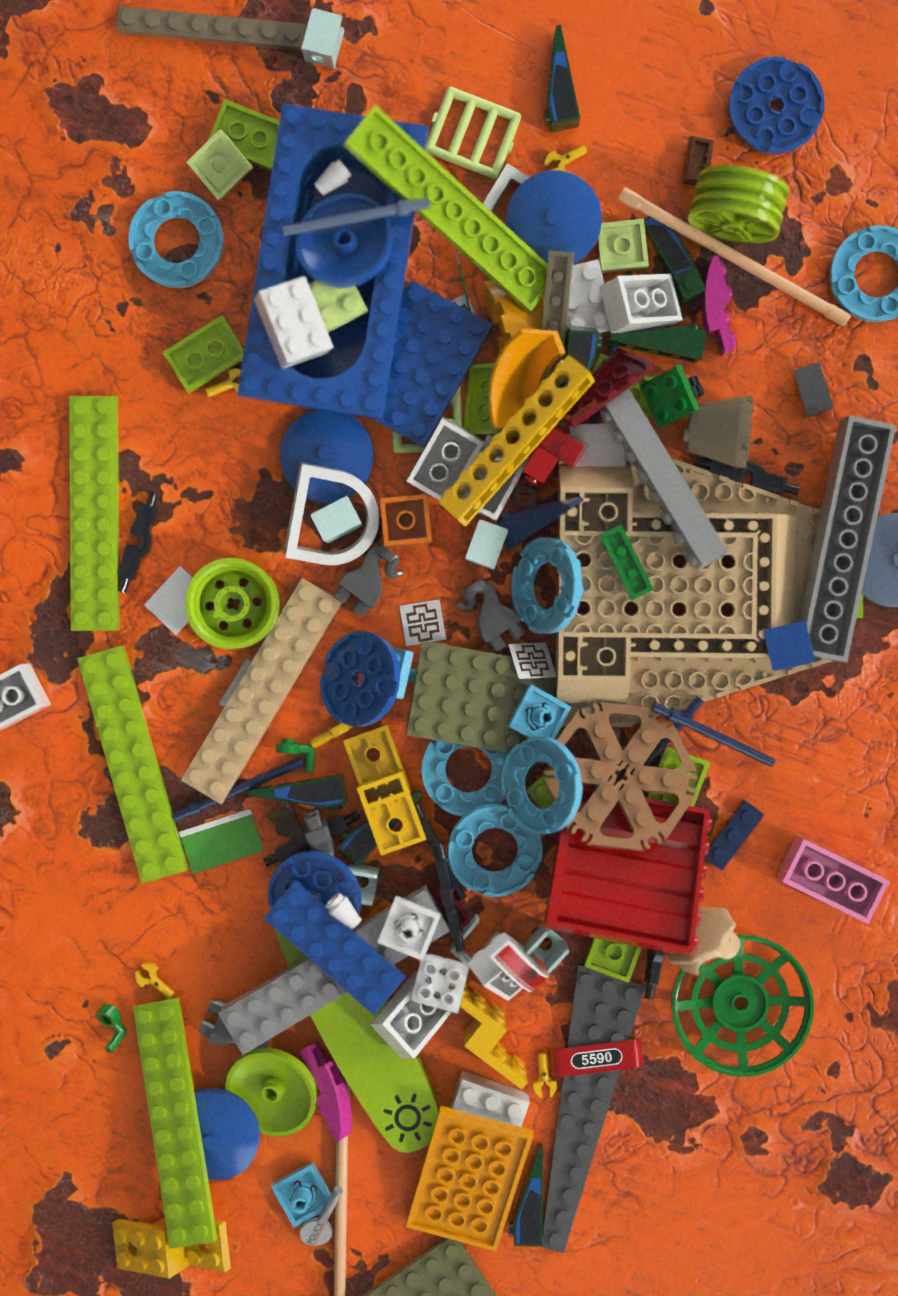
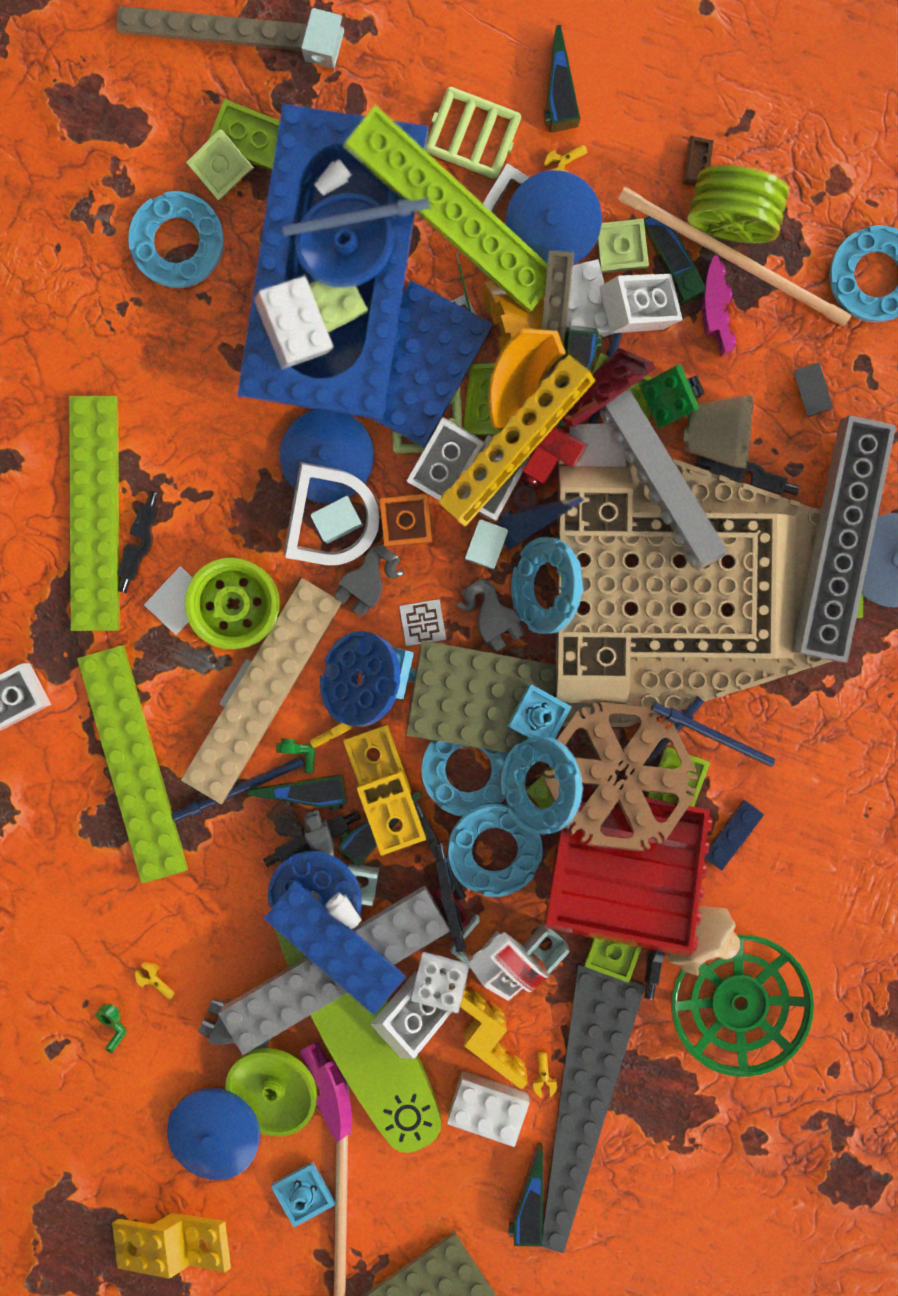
lime plate [133,997,217,1249] -> none
lime plate [163,315,244,394] -> none
bright green sticker [179,809,264,874] -> none
yellow bar [205,368,241,397] -> none
light grey piece [299,1186,343,1246] -> none
white plate [377,896,441,961] -> none
light orange plate [406,1106,533,1251] -> none
white sticker [509,643,556,679] -> none
red sticker [547,1036,644,1077] -> none
green plate [599,525,654,601] -> none
dark green slope [605,324,707,363] -> none
blue plate [728,56,825,155] -> none
blue sticker [764,621,815,671] -> none
bright pink brick [776,835,890,924] -> none

